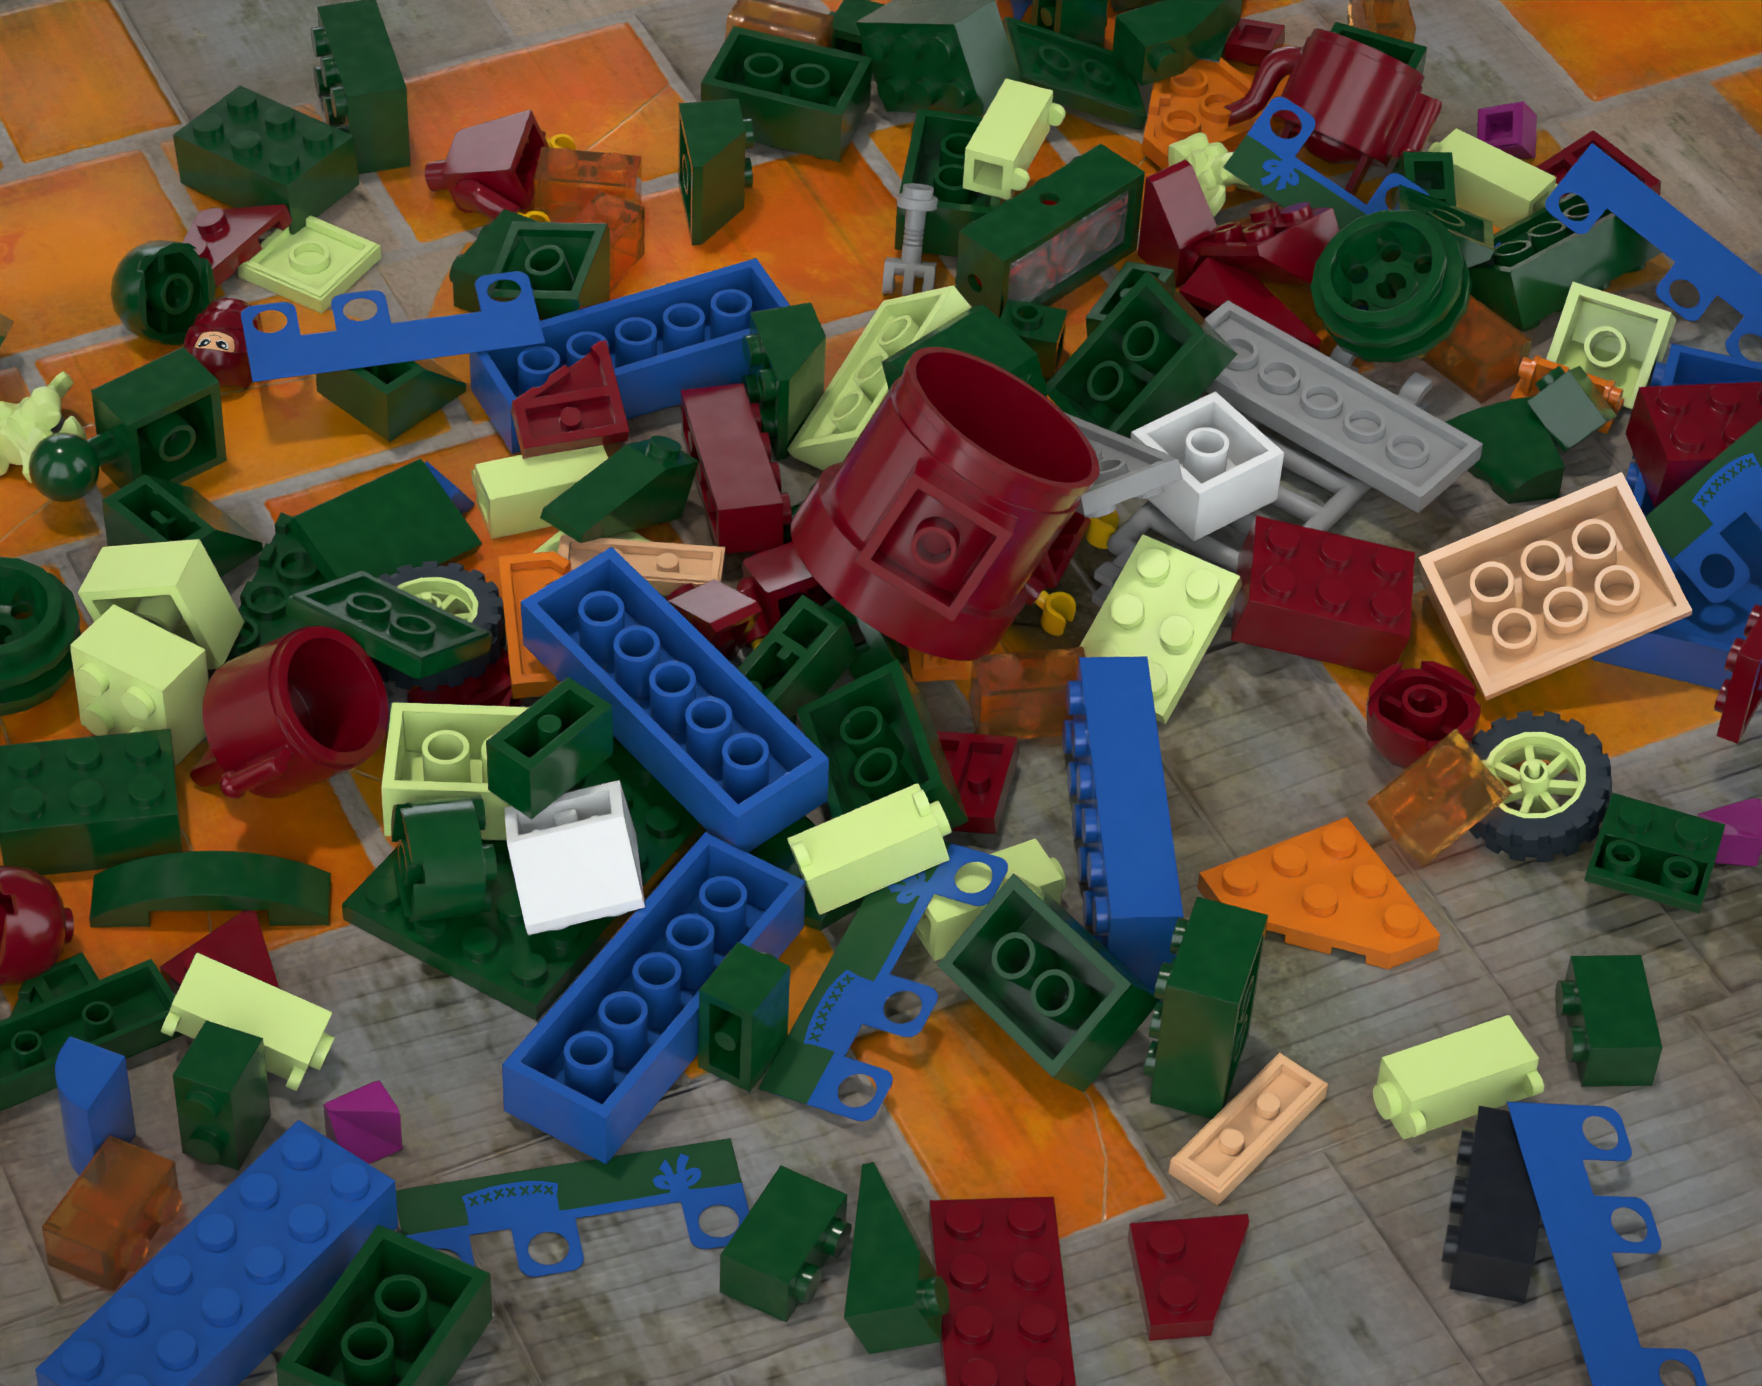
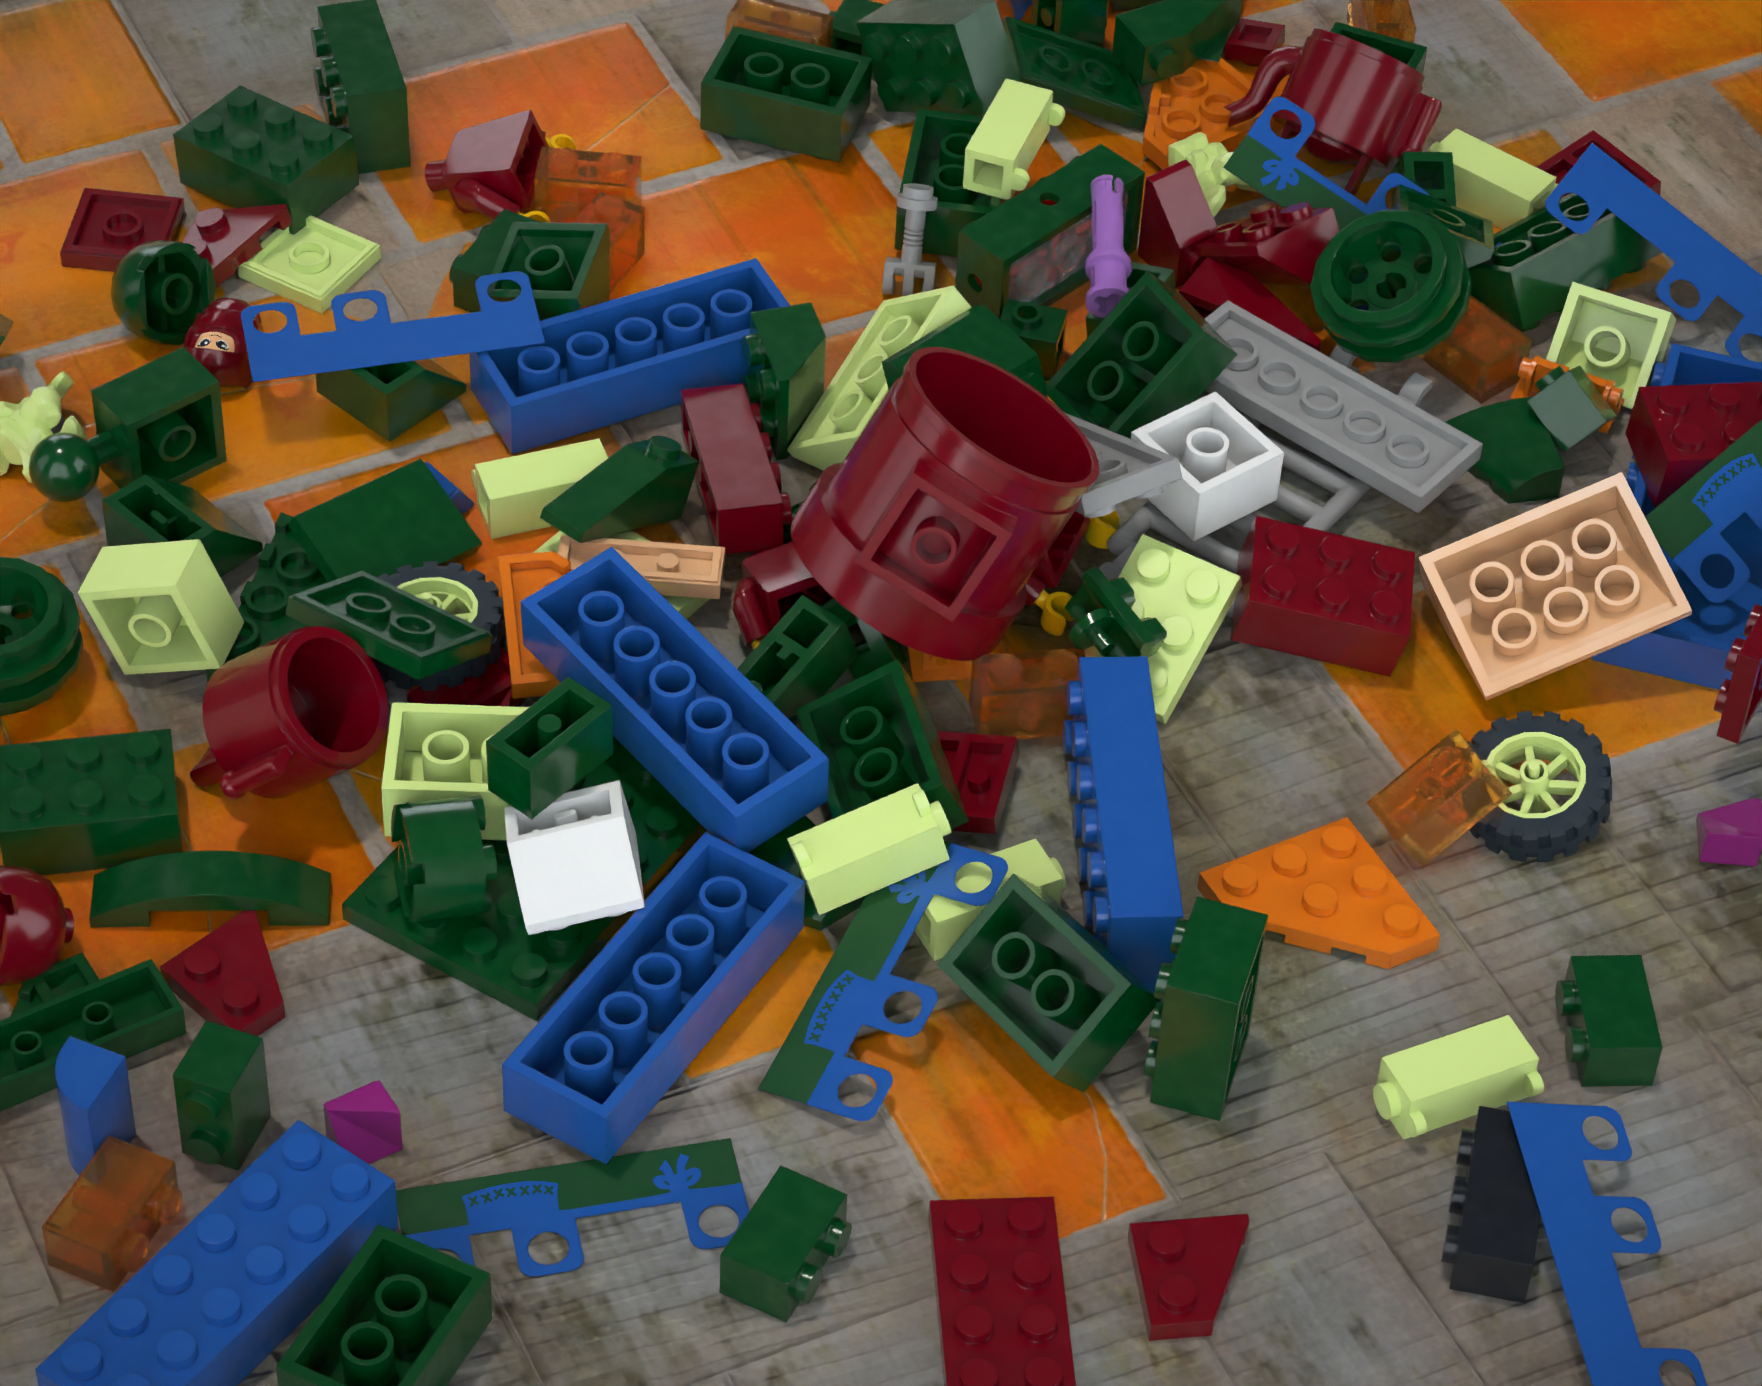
yellowish green brick [70,604,209,767] -> none
yellowish green brick [160,953,335,1092] -> none
dark red wing [511,340,630,458] -> none
dark red slope [666,579,762,661] -> none
dark green slope [678,99,754,245] -> none
dark green brick [698,942,790,1092] -> none
dark green slope [844,1162,950,1354] -> none
light nougat tile [1168,1052,1328,1206] -> none
dark red cylinder [1366,661,1481,772] -> none
magenta slope [1477,101,1537,159] -> none
dark green slope [1584,792,1726,914] -> none
none -> dark red tile [60,188,185,272]
none -> dark green hips [1064,567,1167,657]
none -> medium lavender pin [1085,175,1132,318]

